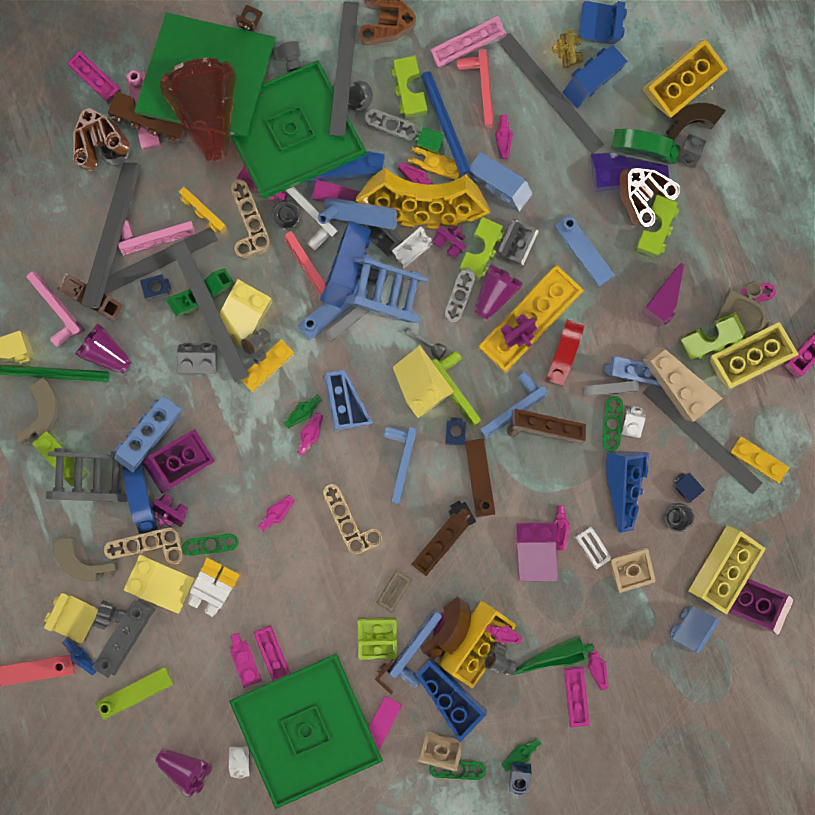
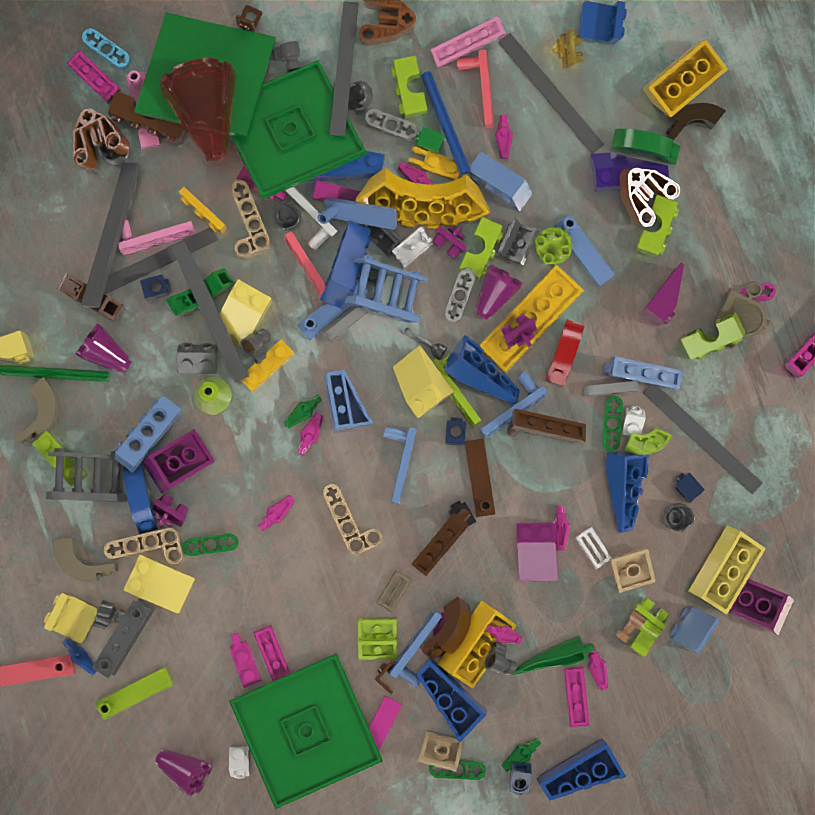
bright pink piece [26,272,86,347] -> none
white hips [188,558,241,617] -> none
blue wedge [562,45,628,109] -> none
tan wedge [642,348,723,422] -> none
dark grey bracket [678,134,706,168] -> none
light yellow slope [710,322,799,389] -> none
yellow plate [730,436,790,484] -> none
none -> medium azure beam [82,28,131,70]
none -> lime cone [193,376,232,415]
none -> blue wedge [445,335,520,404]
none -> lime dish [535,227,573,265]
none -> blue wedge [537,739,626,801]
none -> lime hips [615,597,669,658]
none -> lime tile [624,427,672,455]

